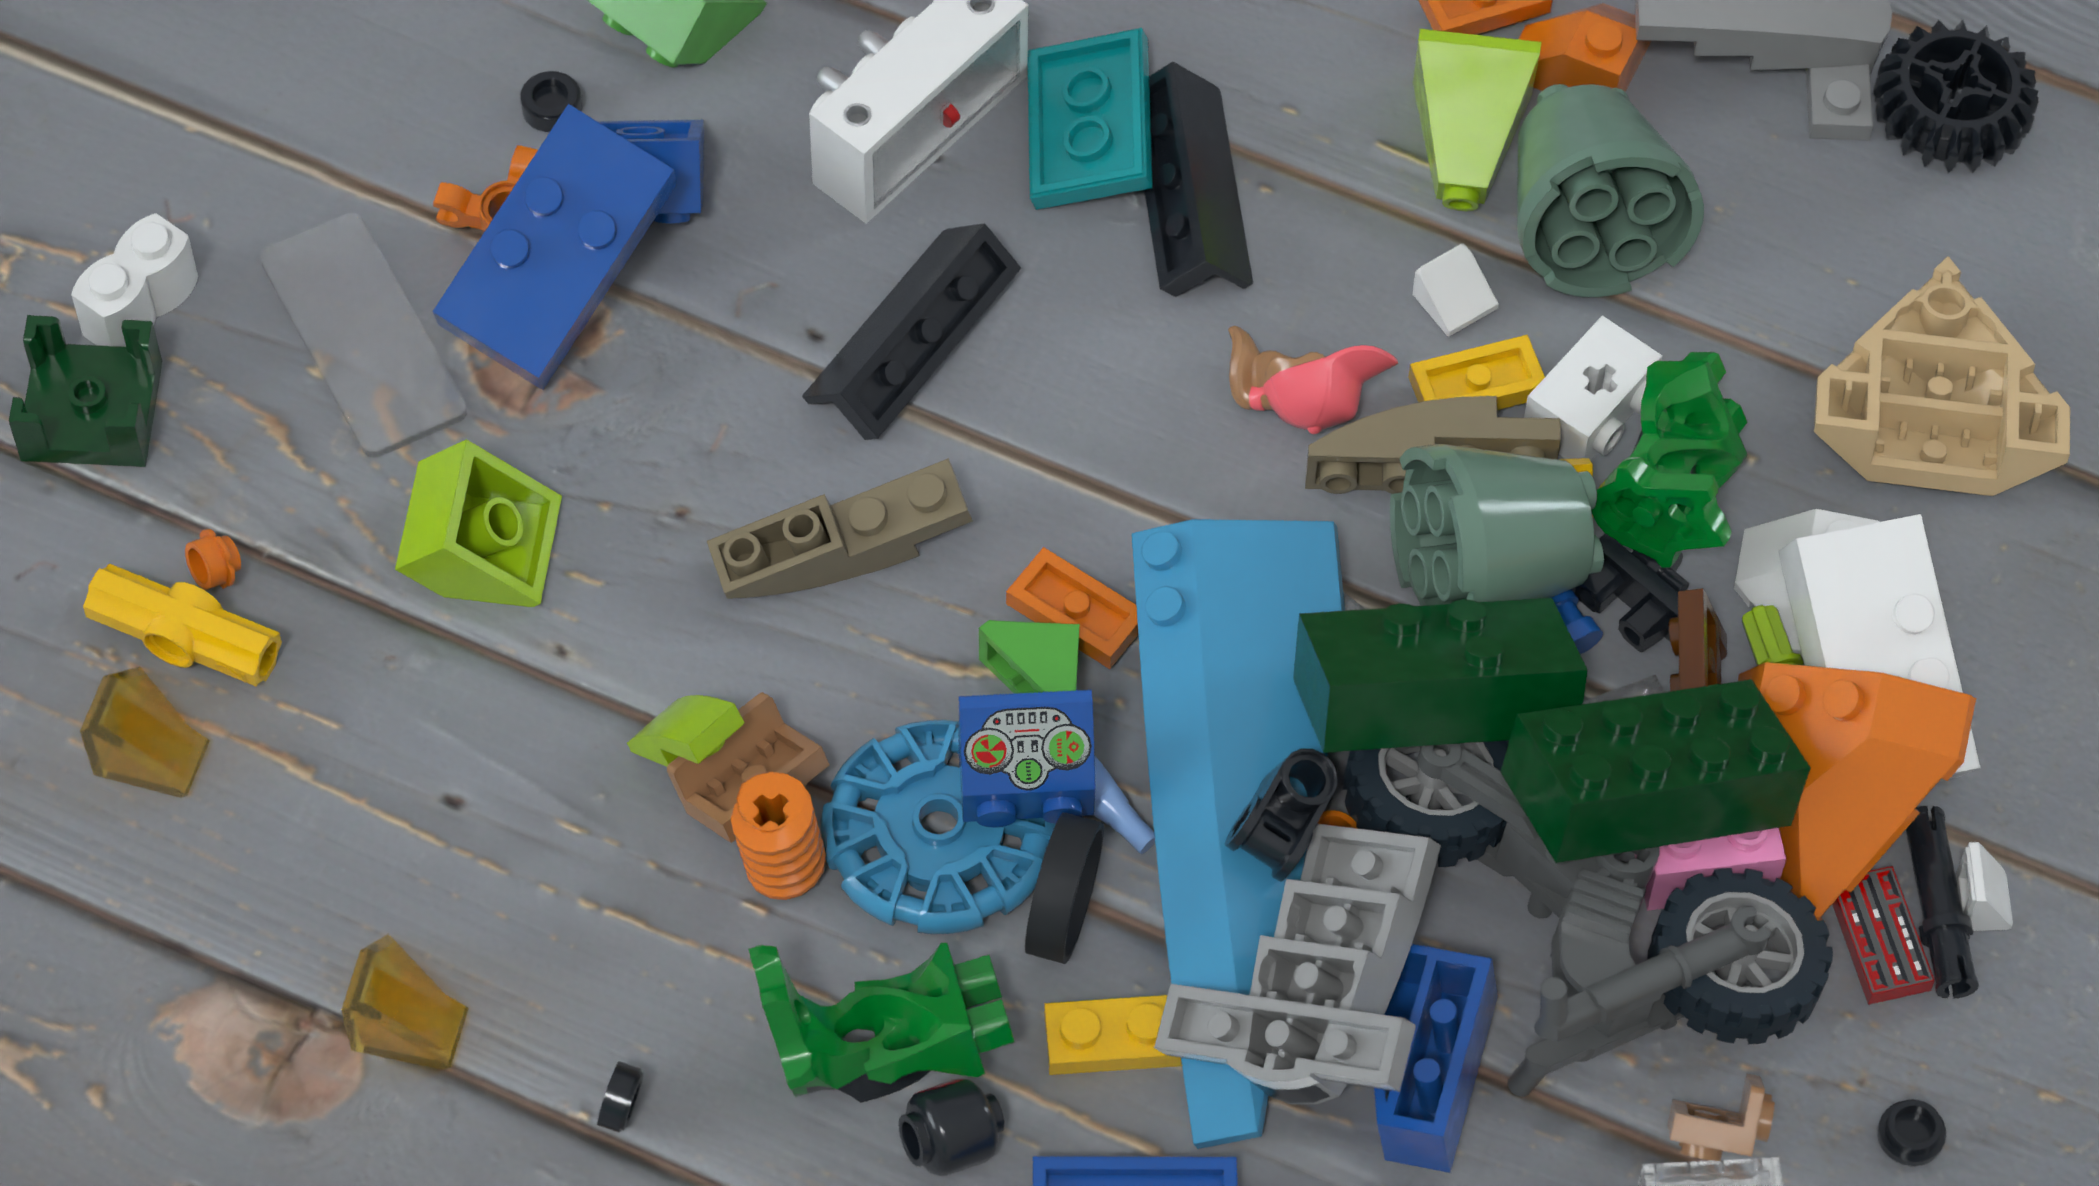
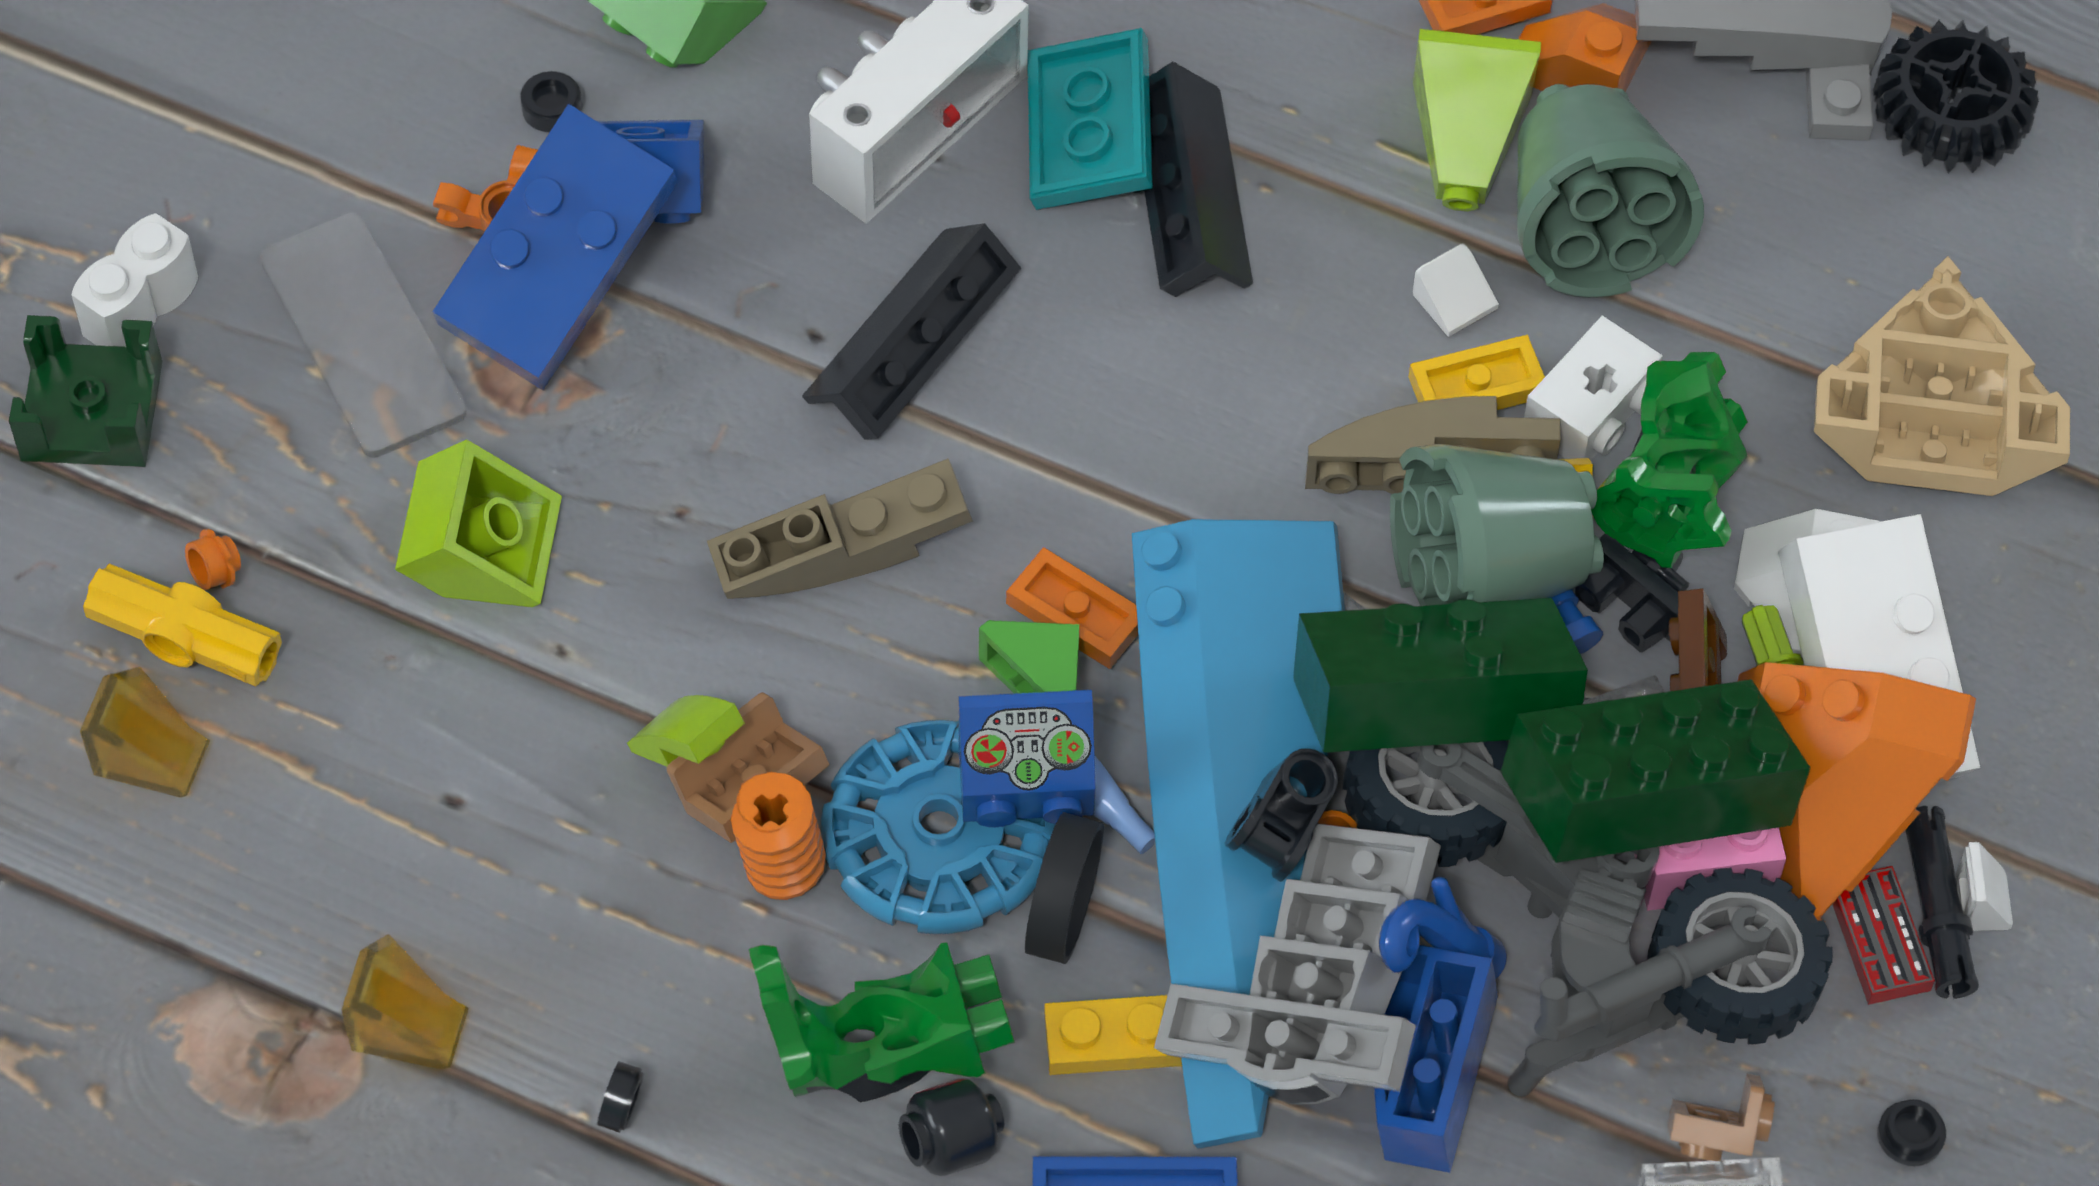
coral hair [1228,326,1398,434] -> none
none -> blue plant [1379,877,1507,979]

